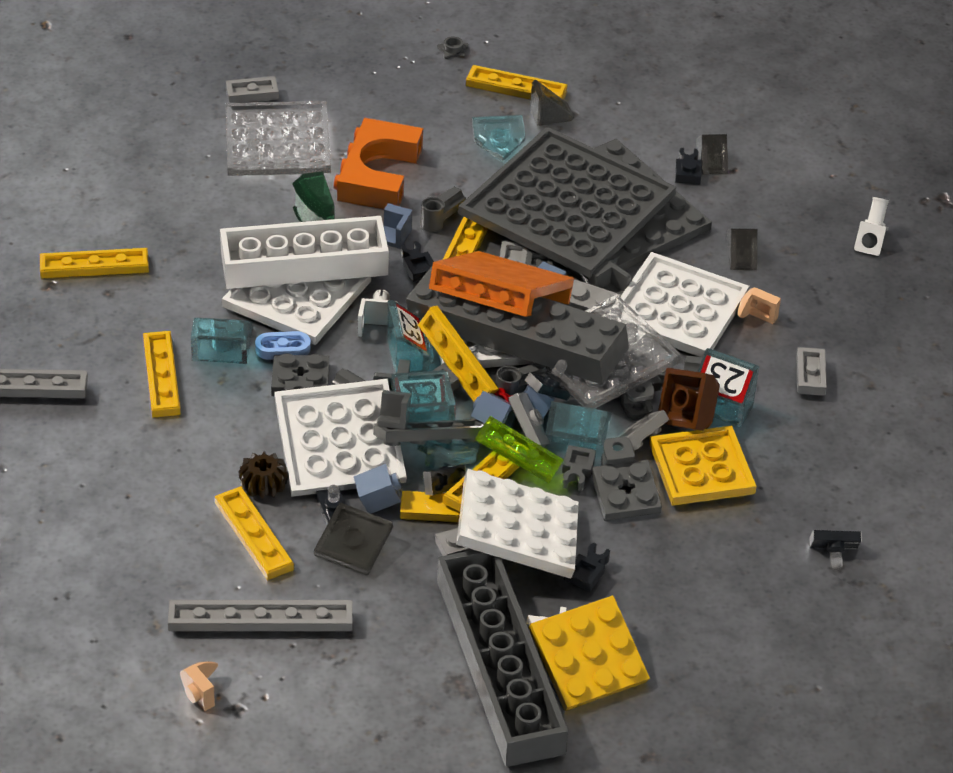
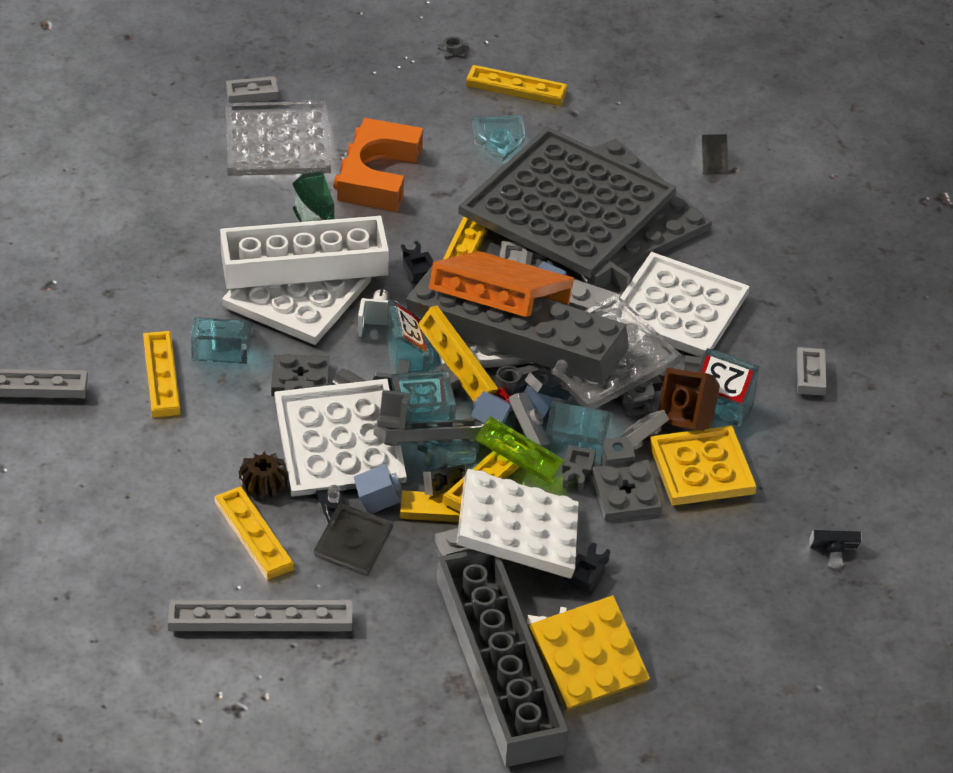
yellow tile [40,248,149,279] -> none
light nougat plate [180,661,218,712] -> none
light blue plate [255,331,311,360] -> none
sand blue panel [383,203,412,249] -> none
dark grey piece [420,186,466,232] -> none
clear smoke slope [530,80,574,126] -> none
black plate [675,148,702,184] -> none
clear smoke slope [726,228,758,270] -> none
light nougat plate [738,287,781,324] -> none
white bracket [854,197,889,256] -> none

